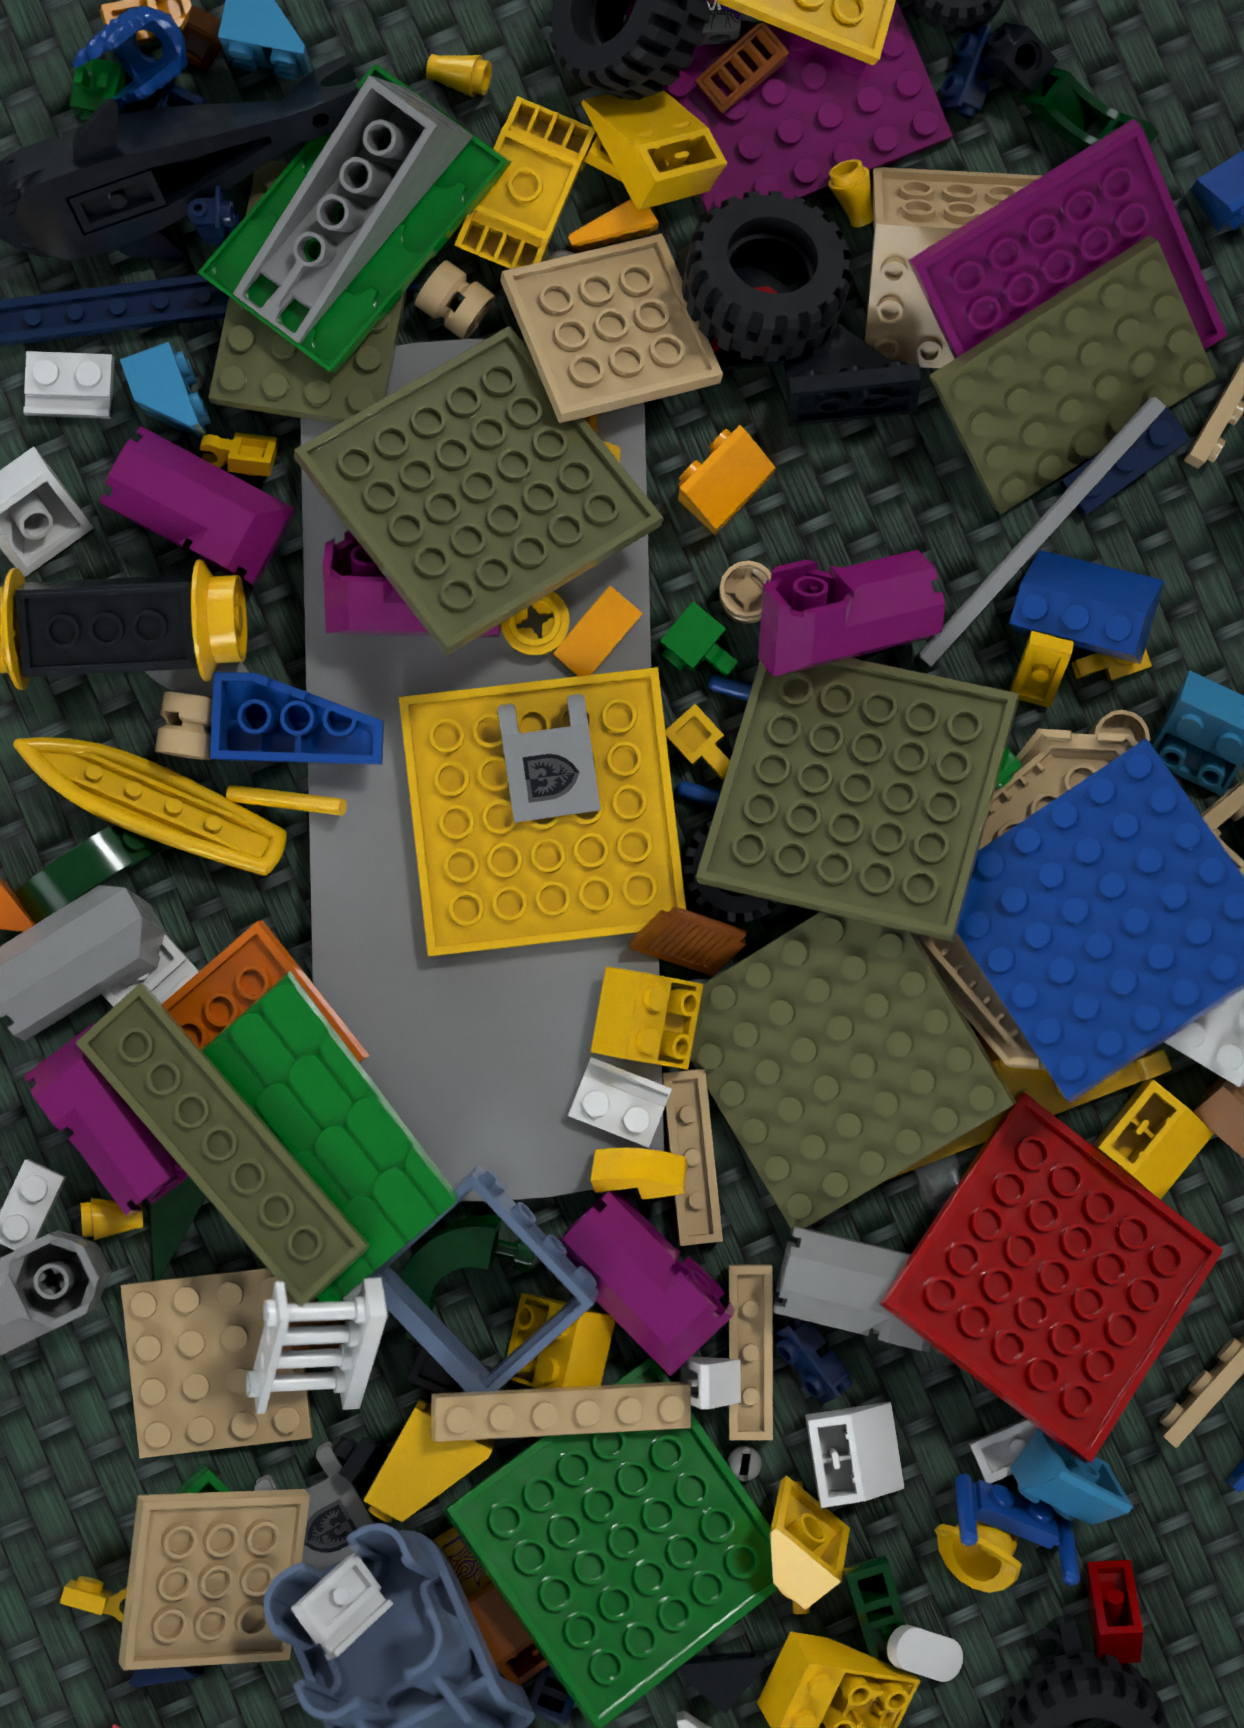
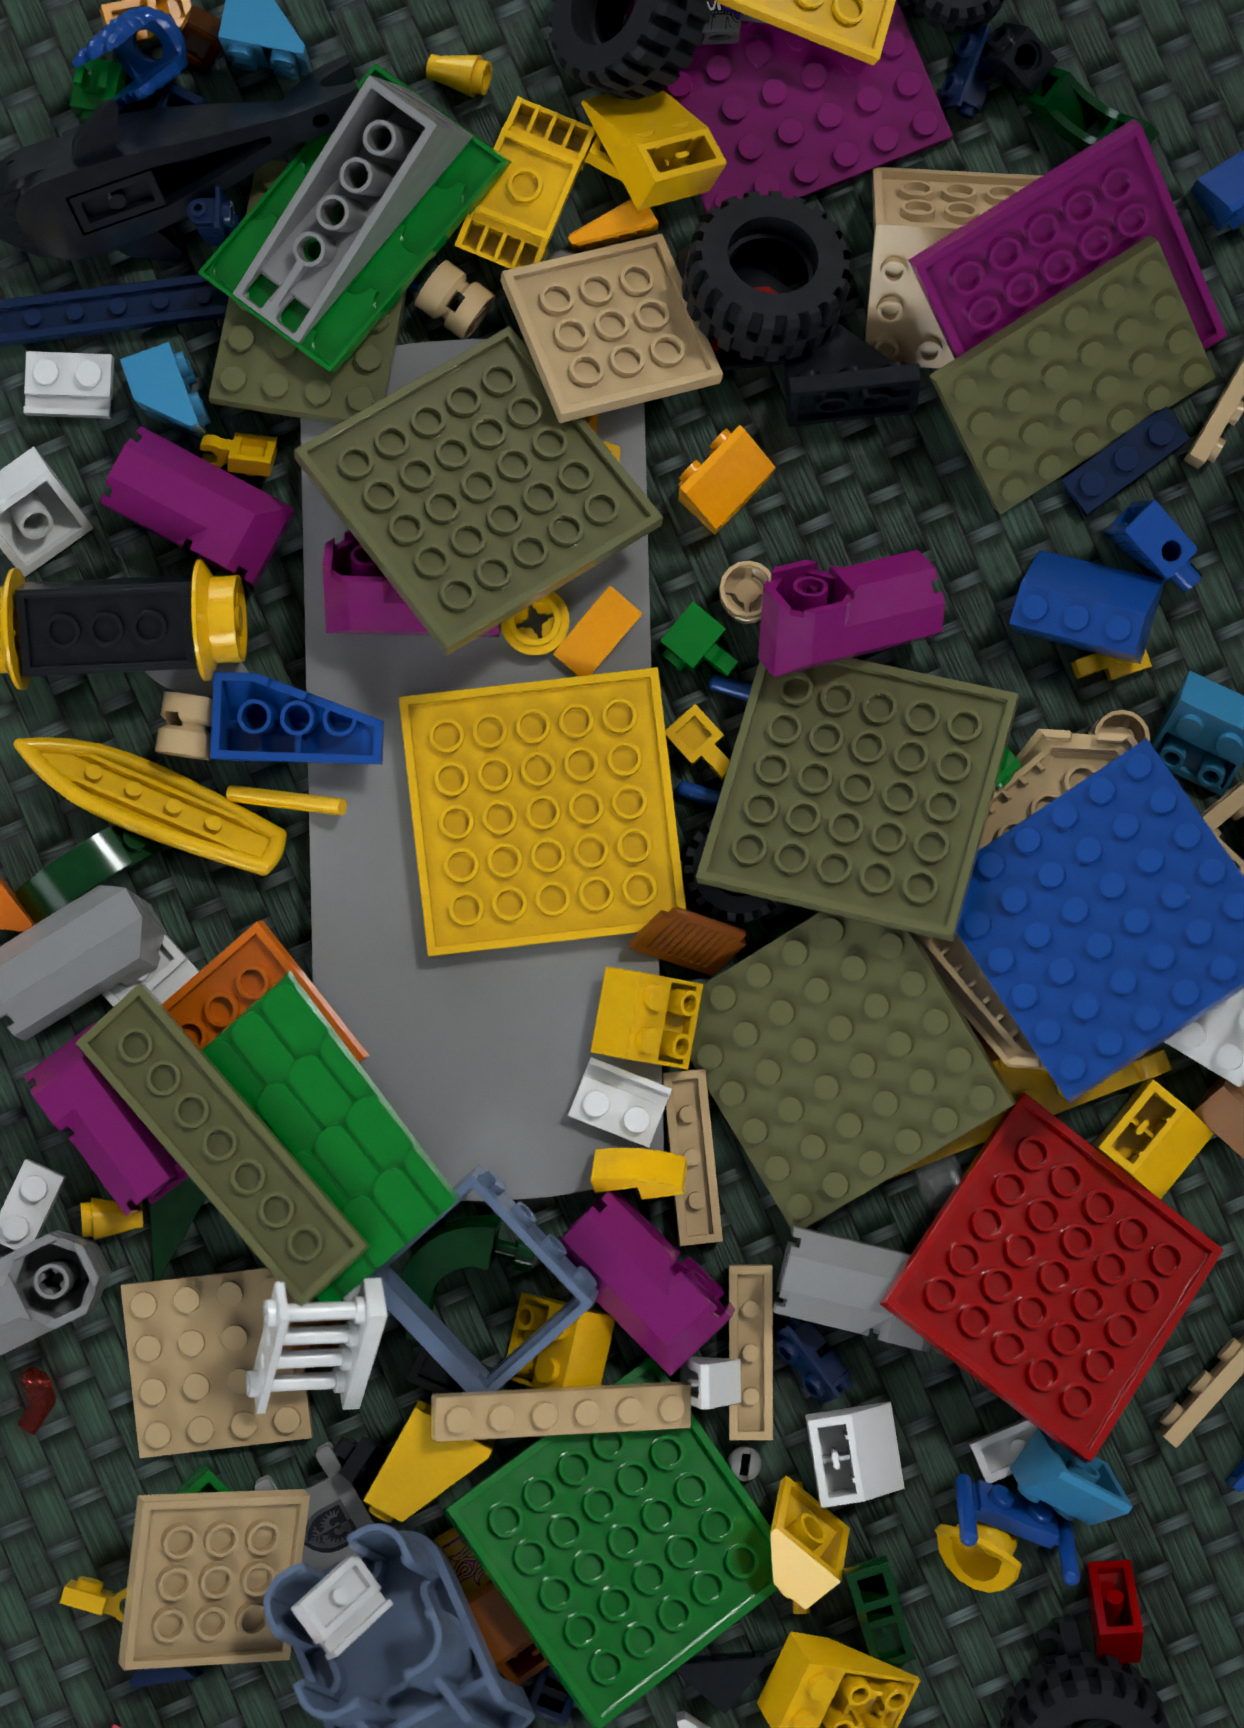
light grey flag [498,694,601,823] -> none
dark orange slope [695,21,789,115] -> none
yellow cone [828,159,874,227] -> none
white tile [887,1625,963,1682] -> none
light grey tile [918,397,1166,667] -> none
yellow plate [1010,631,1074,708] -> none
none -> clear red arm [17,1367,56,1435]
none -> blue torso [1103,500,1203,593]

